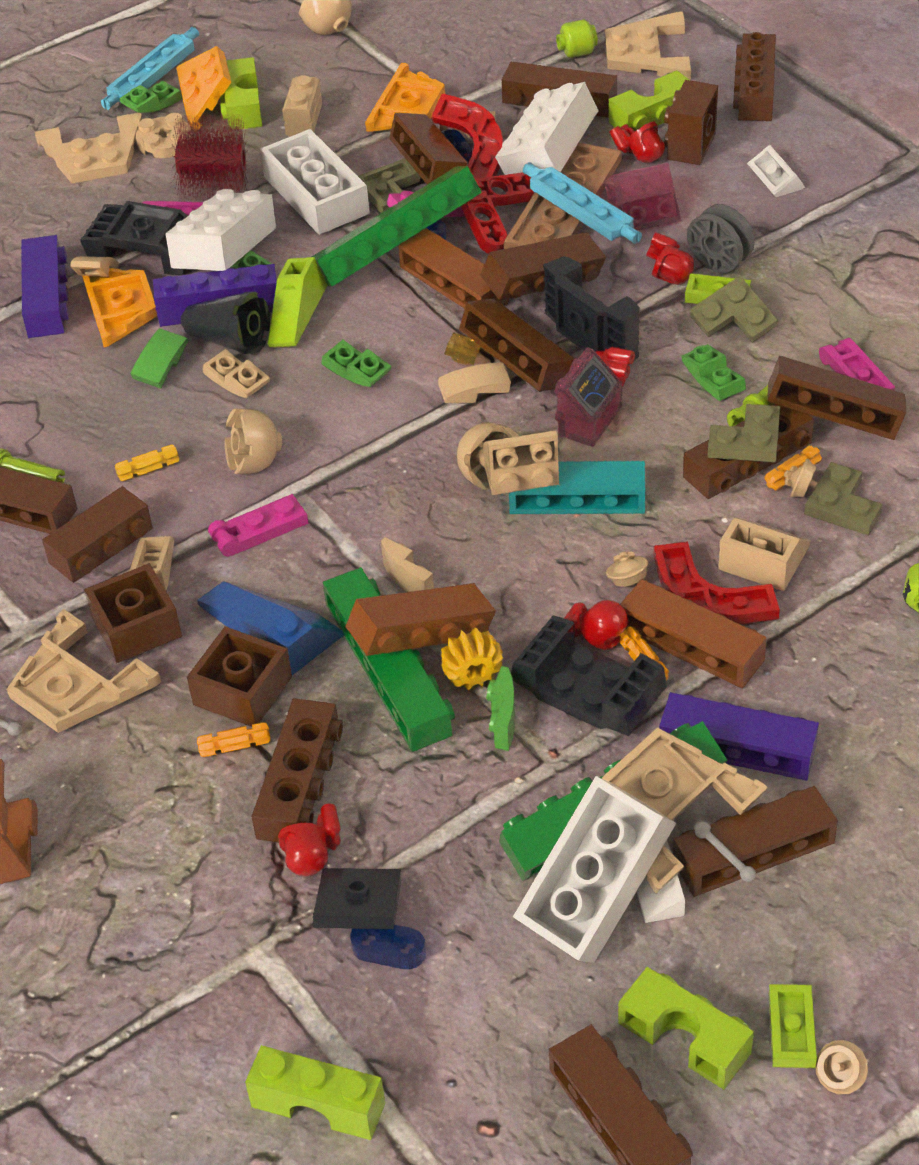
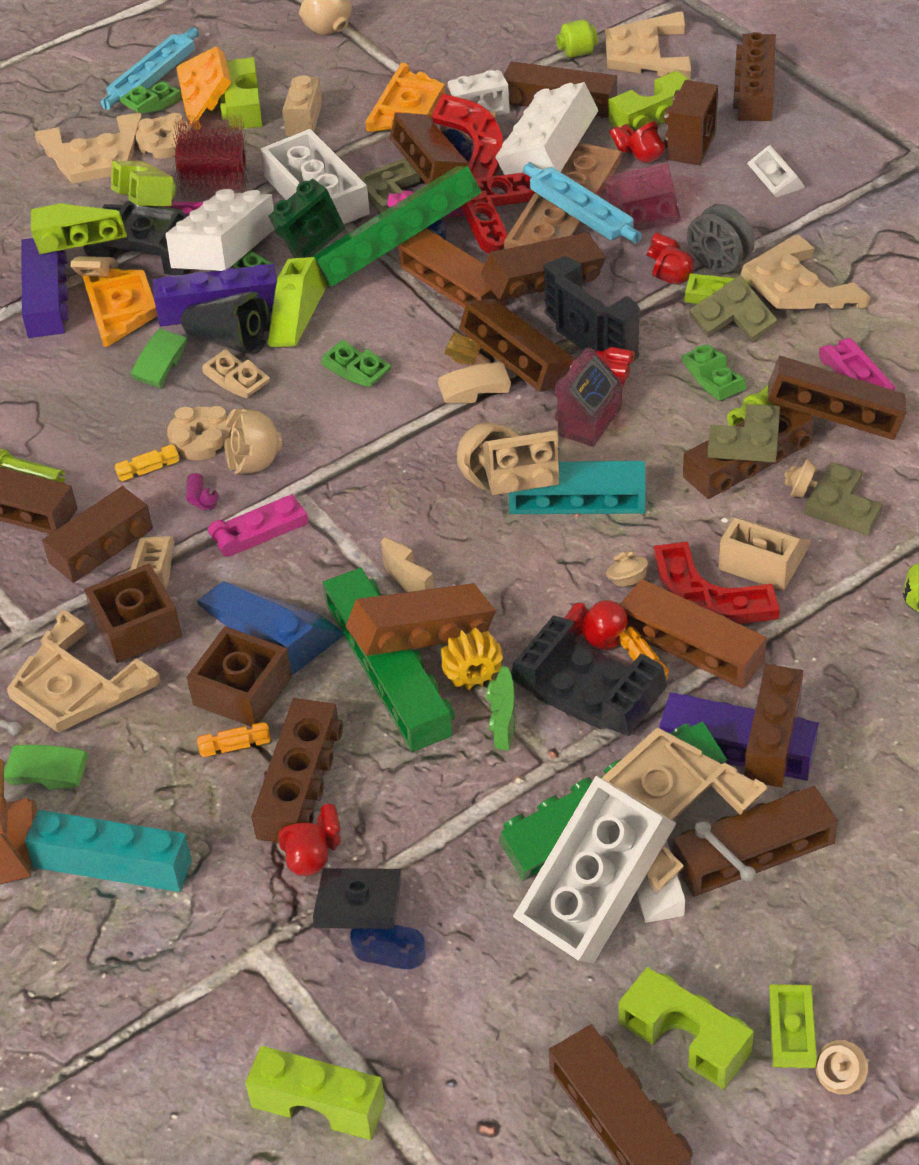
light orange axle [764,446,822,491] -> none
none -> bright green slope [4,745,89,790]
none -> teal brick [24,809,192,892]
none -> lime slope [31,203,127,254]
none -> lime arch [111,160,176,206]
none -> tan plate [167,406,232,460]
none -> magenta arm [186,473,219,511]
none -> dark green plate [268,178,345,258]
none -> white bracket [448,70,510,116]
none -> tan wing [741,234,871,309]
none -> reddish brown brick [744,664,804,788]

